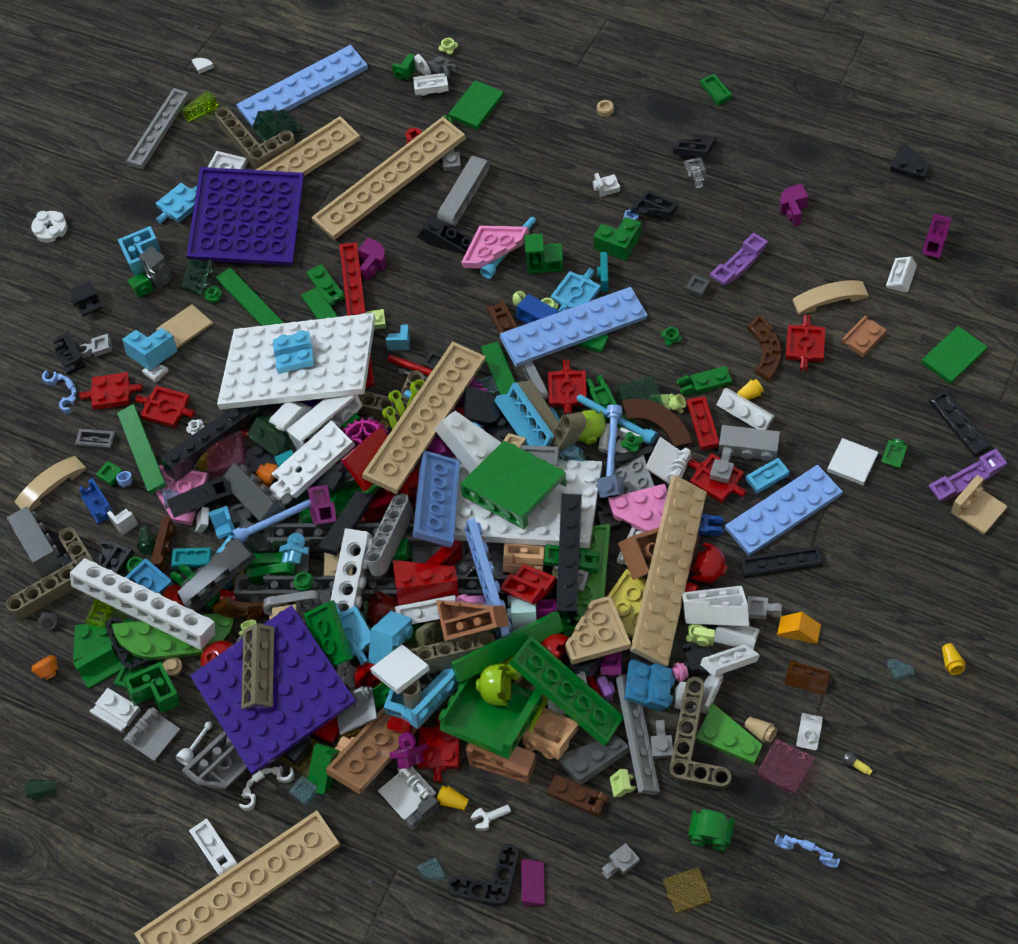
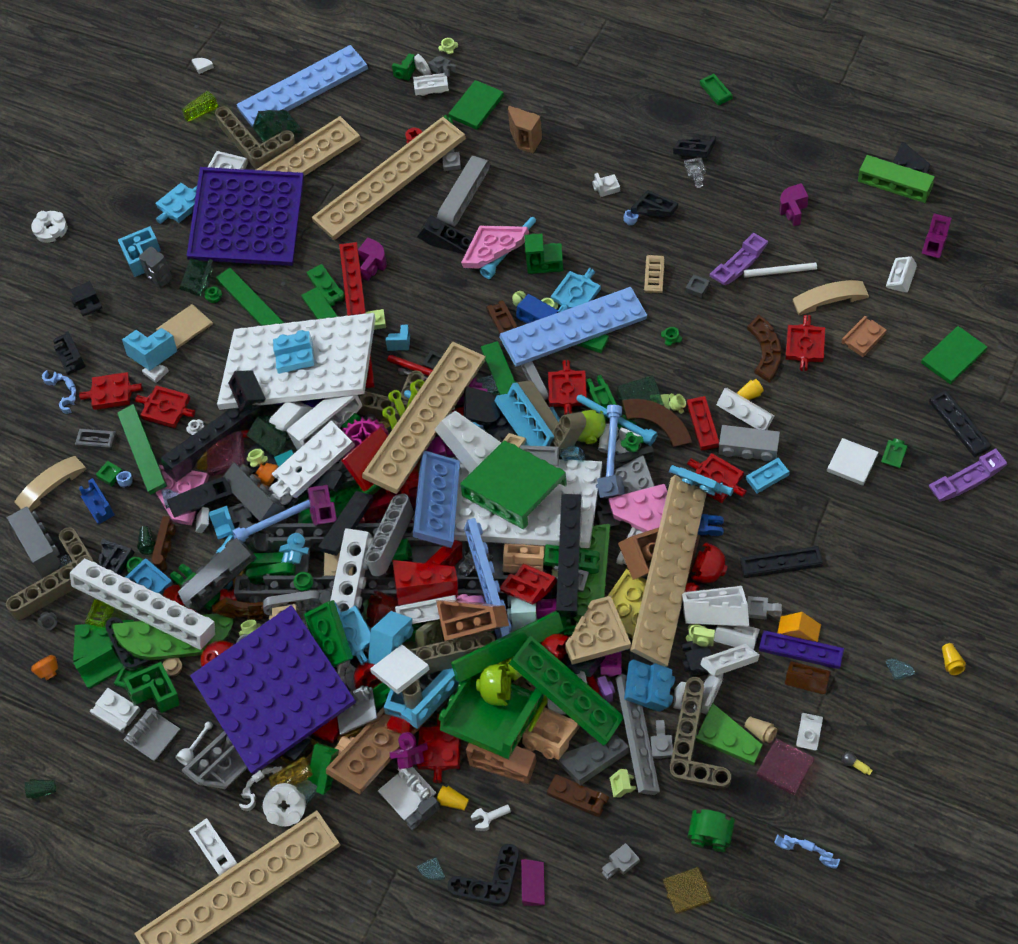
light grey plate [80,334,112,358] -> none
white panel [107,509,138,535] -> none
light grey plate [127,88,190,170] -> none
green bracket [127,272,154,298] -> none
teal plate [171,547,213,569] -> none
dark tan fence [241,623,274,710] -> none
green brick [593,217,642,261] -> none
tan tile [597,100,614,117] -> none
teal plate [597,252,609,292] -> none
white hinge [645,437,691,484] -> none
bright pink plate [671,662,688,683] -> none
green hinge [677,366,732,396] -> none
light grey plate [710,447,734,483] -> none
light blue plate [725,465,843,556] -> none
tan bracket [951,475,1007,534] -> none
none -> black hinge [228,370,266,412]
none -> yellowish green plate [247,449,268,467]
none -> white plate [263,783,306,826]
none -> clear yellow plate [268,757,313,788]
none -> medium nougat slope [508,106,542,153]
none -> tan slope [644,255,664,293]
none -> medium azure plate [669,465,734,496]
none -> white bar [744,262,817,278]
none -> dark purple tile [759,630,844,669]
none -> bright green brick [858,155,935,203]

